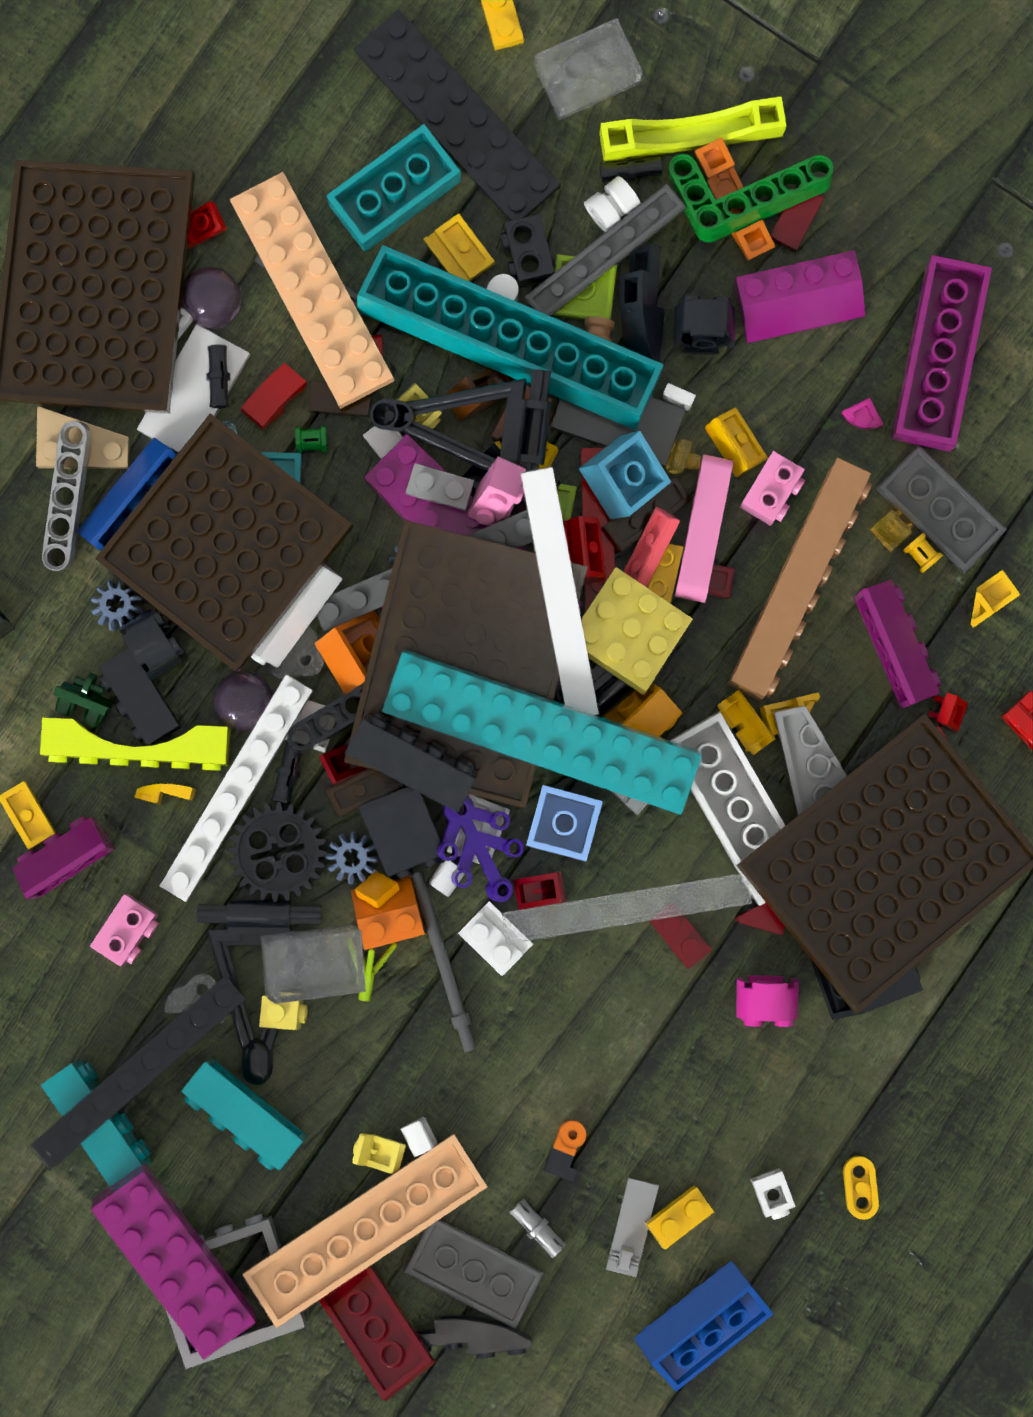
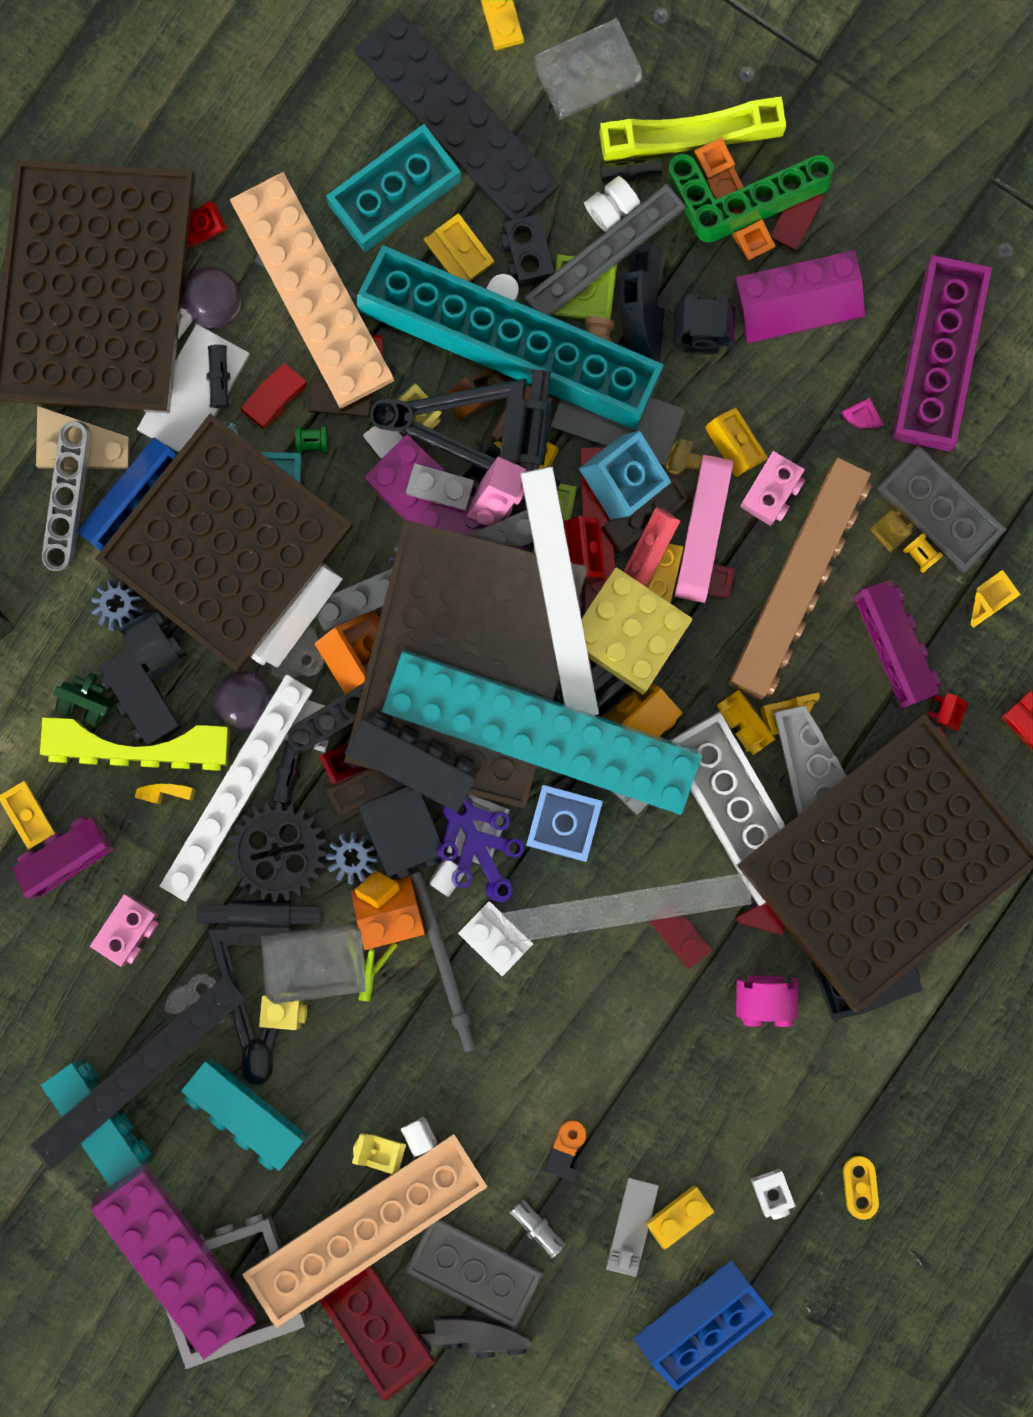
dark red slope [513,872,566,910] -> none
white tile [662,383,696,411] -> none

